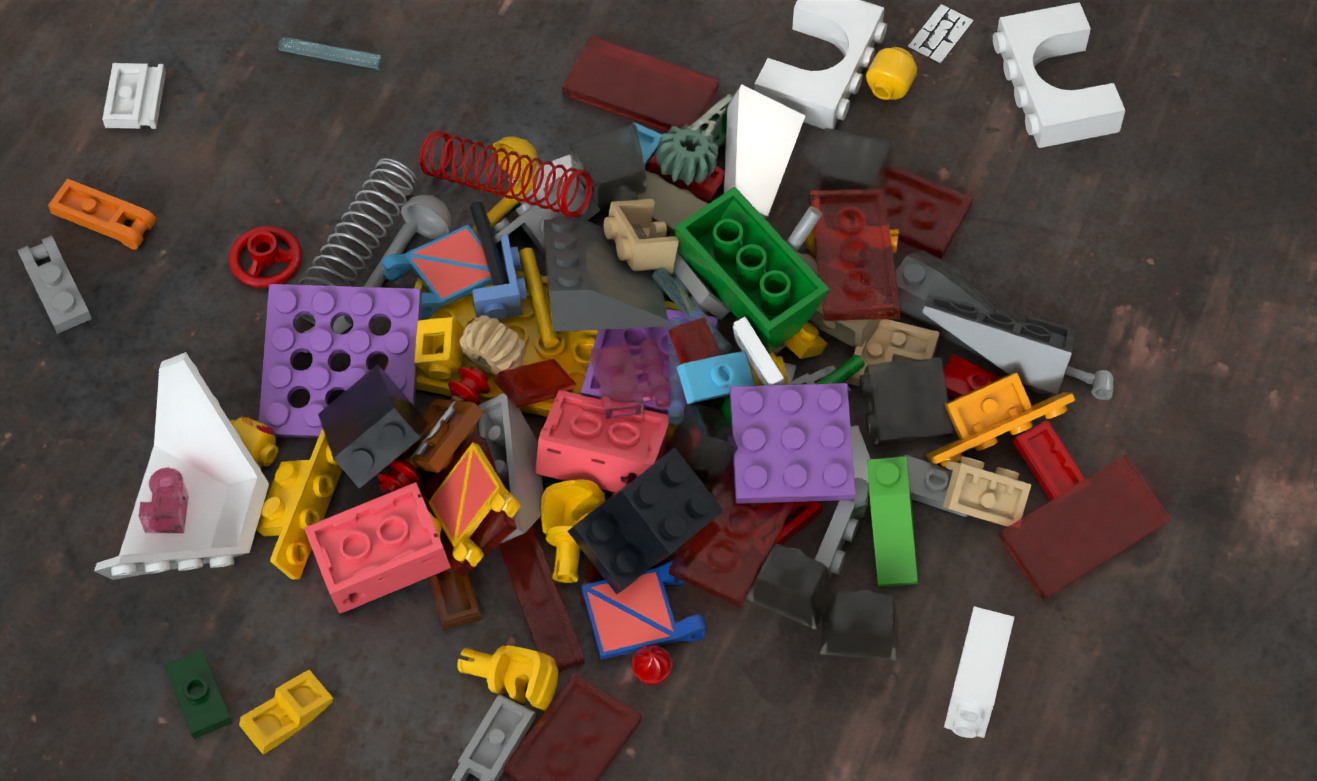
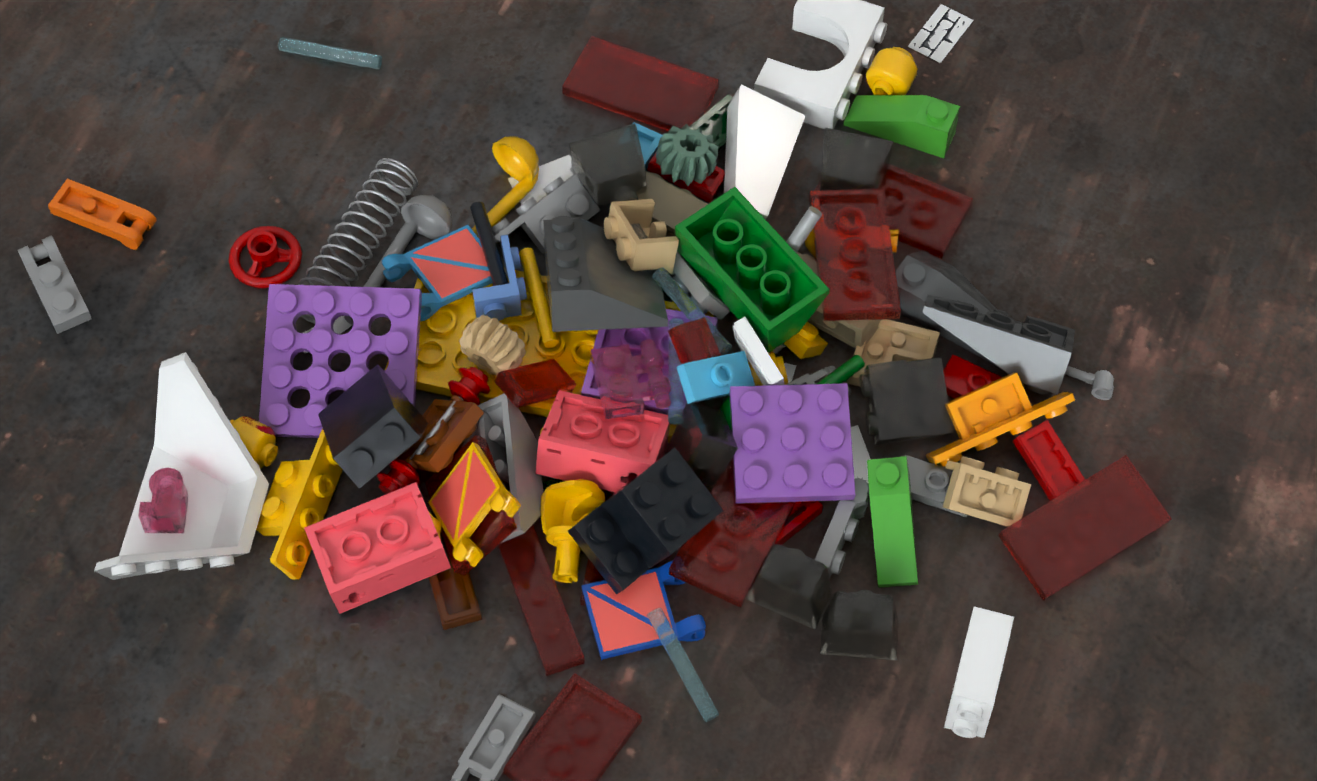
white plate [102,63,166,129] -> none
dark green plate [164,649,232,739] -> none
yellow slope [239,670,333,755] -> none
yellow brick [414,317,465,380] -> none
red piece [419,131,592,217] -> none
yellow piece [457,645,558,711] -> none
red plate [632,645,672,685] -> none
white arch [993,2,1125,148] -> none
none -> clear light blue bar [647,608,719,722]
none -> bright green slope [844,95,960,159]

